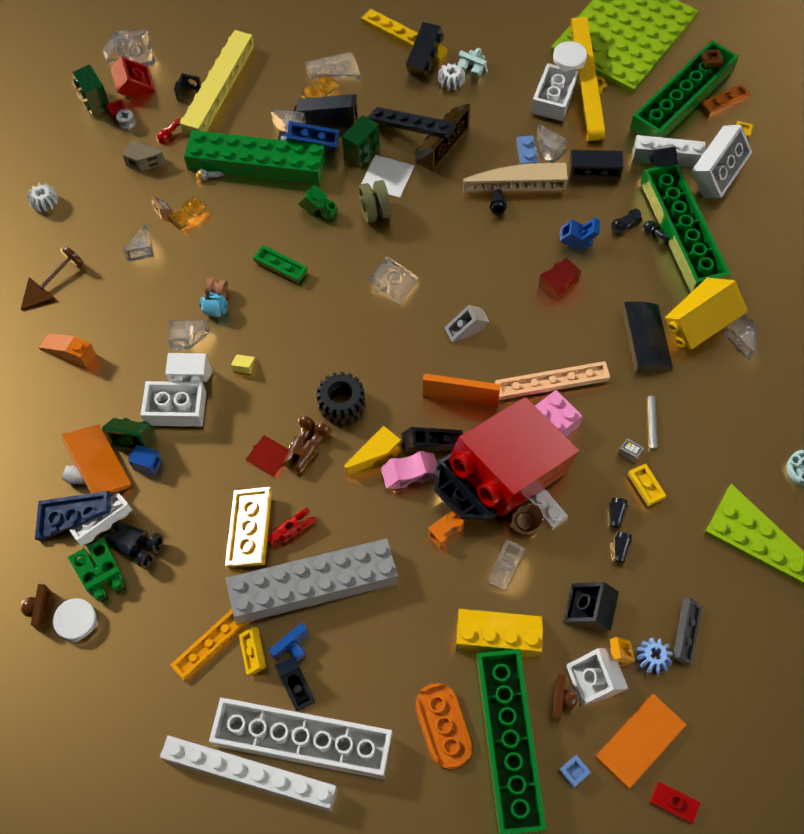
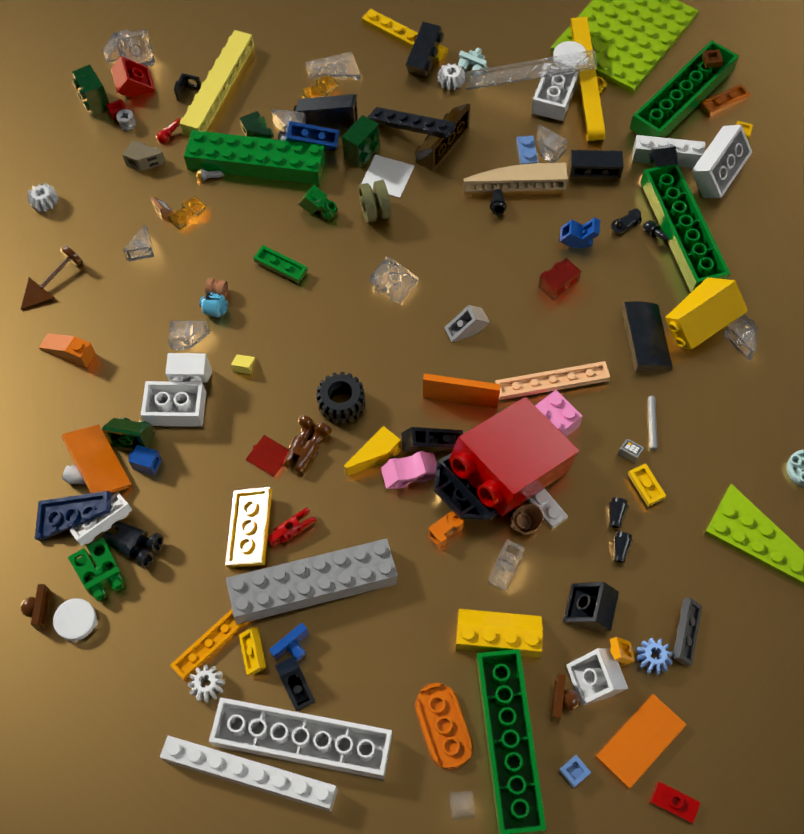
none -> white gear [188,665,225,703]
none -> clear green slope [239,111,274,139]
none -> clear brick [449,791,475,820]
none -> clear plate [465,50,597,90]

